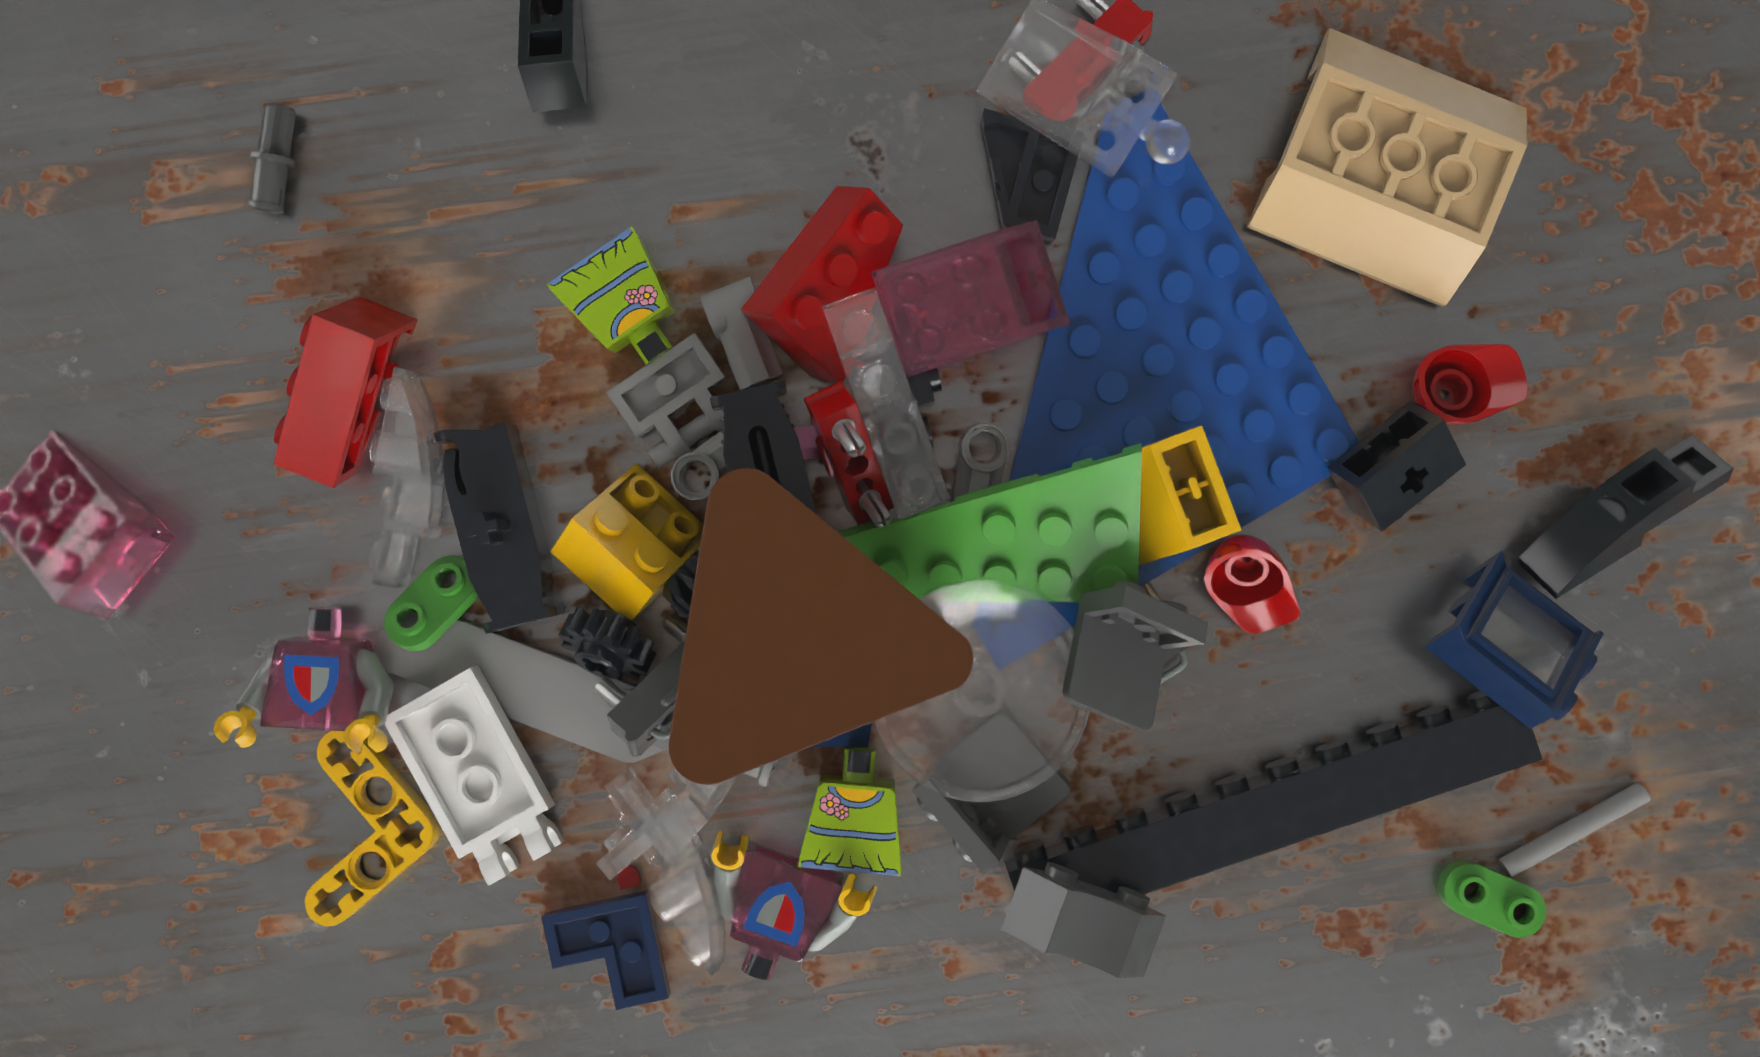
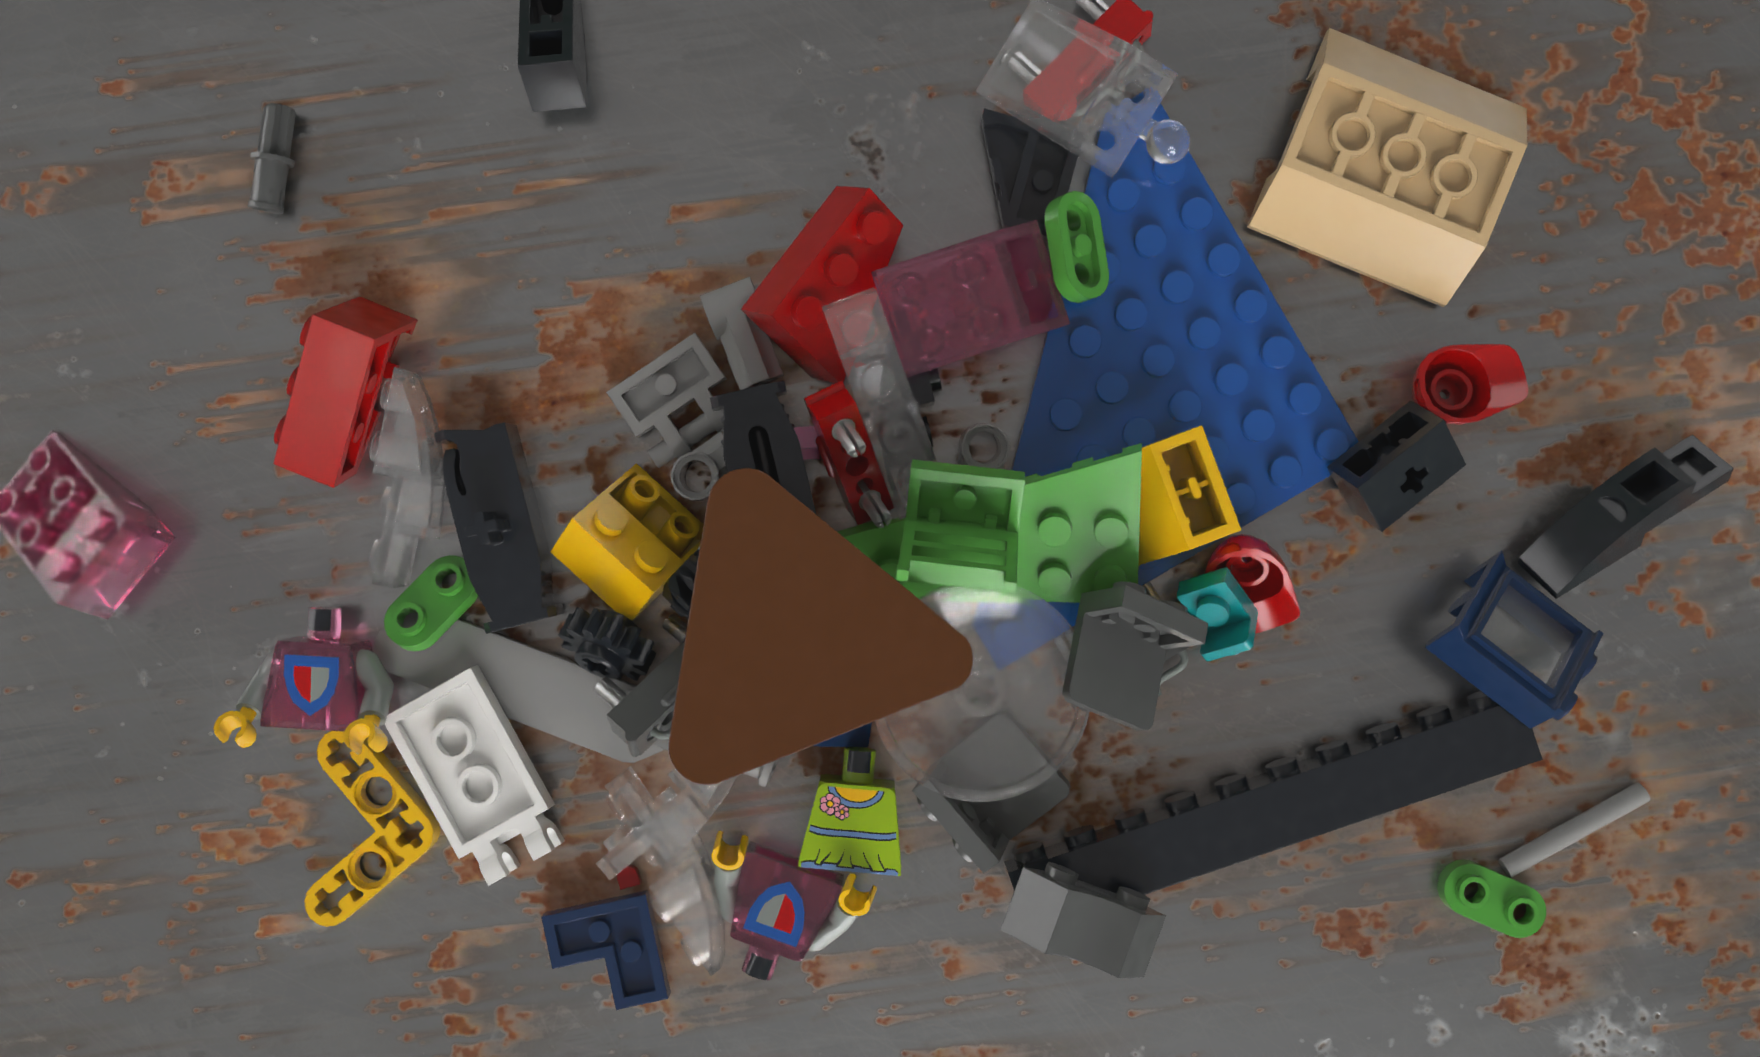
lime torso [547,226,675,365] -> none
none -> bright green plate [896,459,1025,594]
none -> bright green plate [1044,191,1109,303]
none -> teal bracket [1176,567,1258,661]

